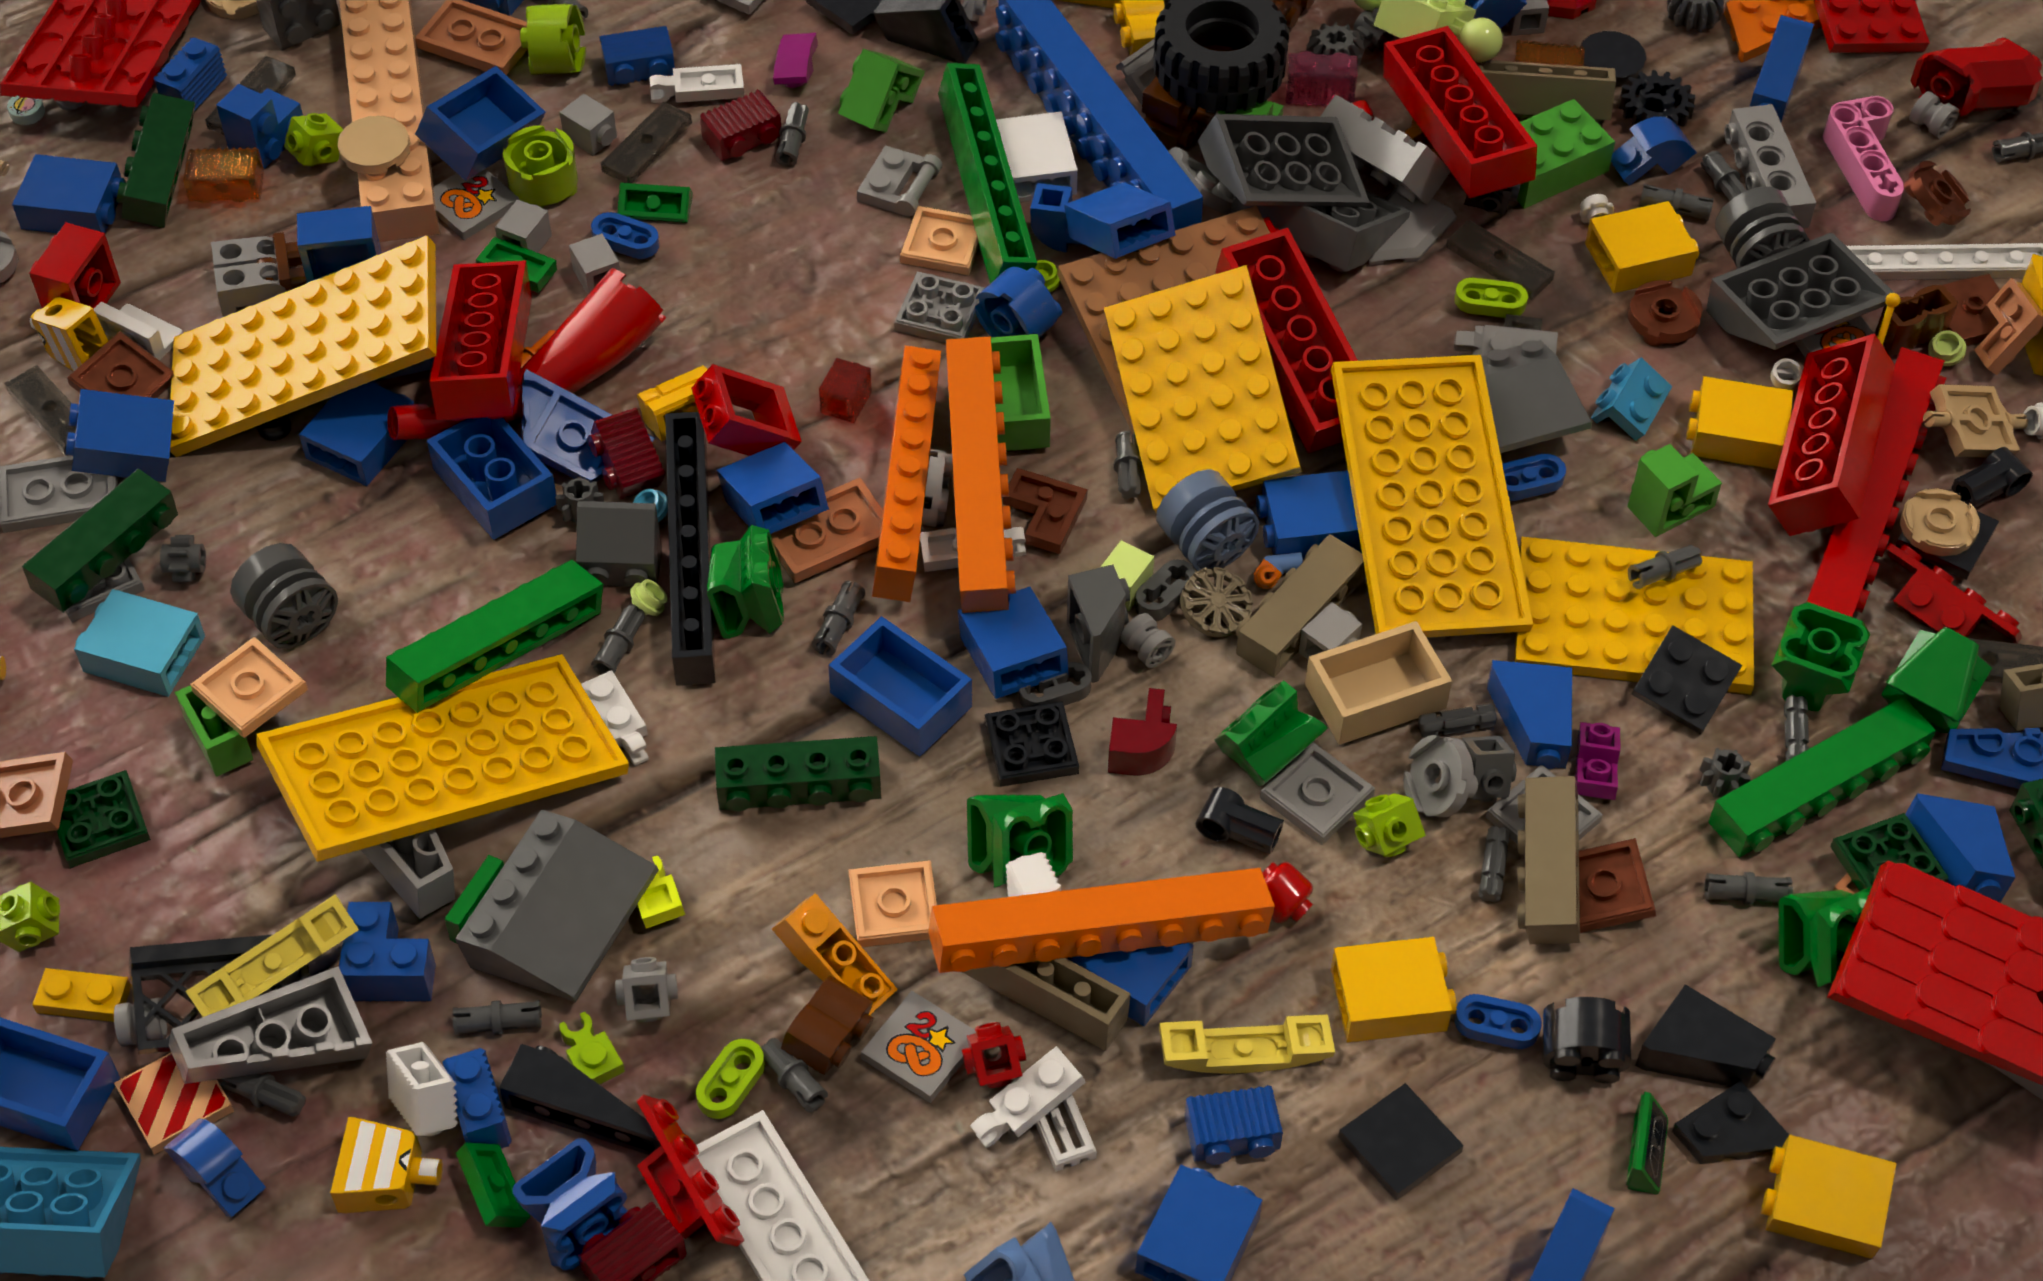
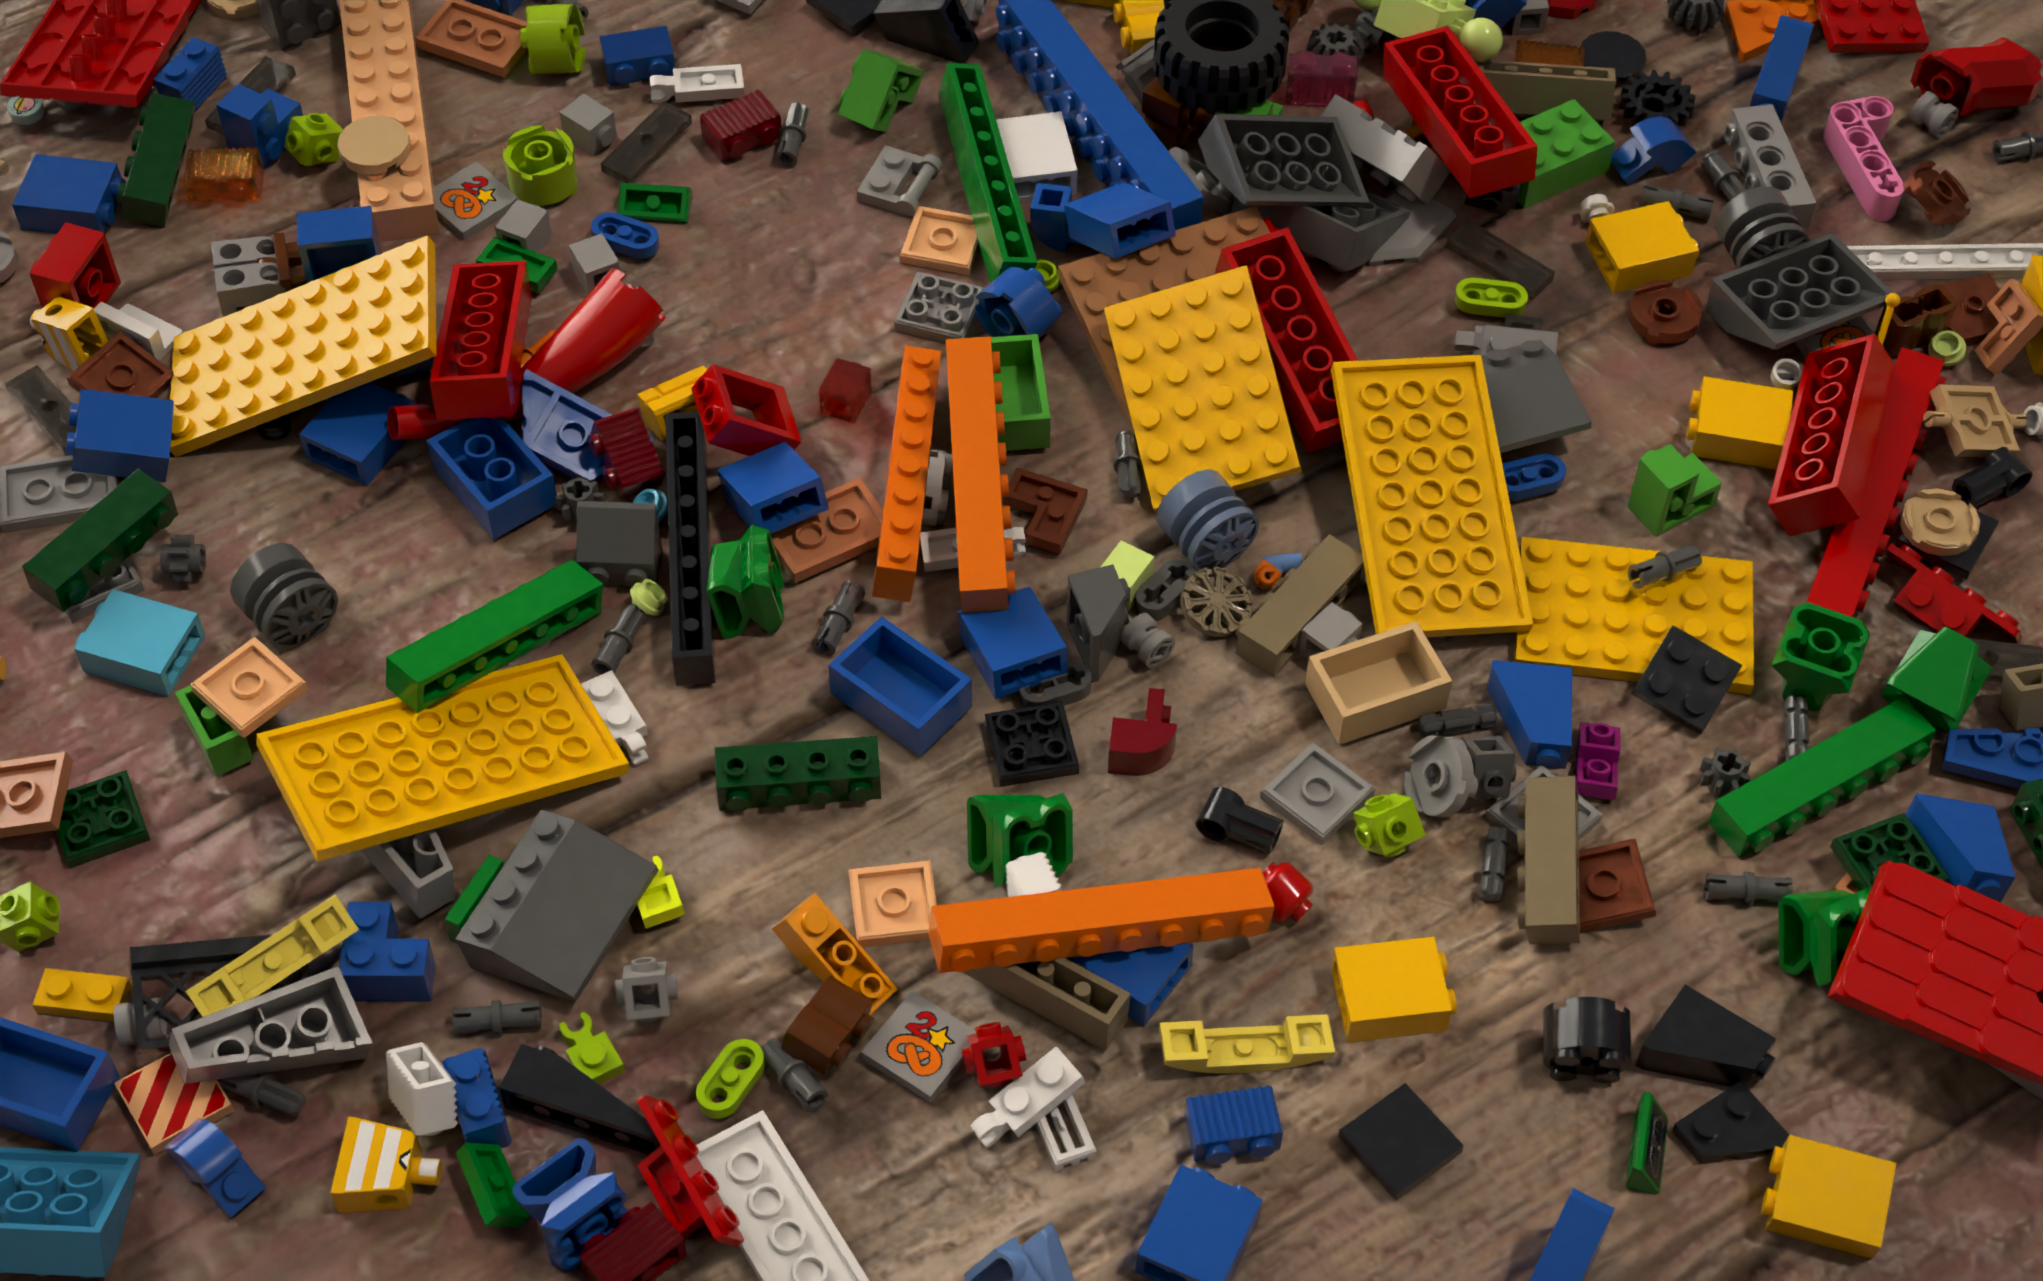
blue piece [415,66,546,181] -> none
magenta slope [773,33,818,88] -> none
green piece [1214,680,1328,786] -> none
blue brick [1256,470,1362,559] -> none
blue plate [1454,994,1542,1049] -> none
dark azure bracket [1591,357,1673,441] -> none

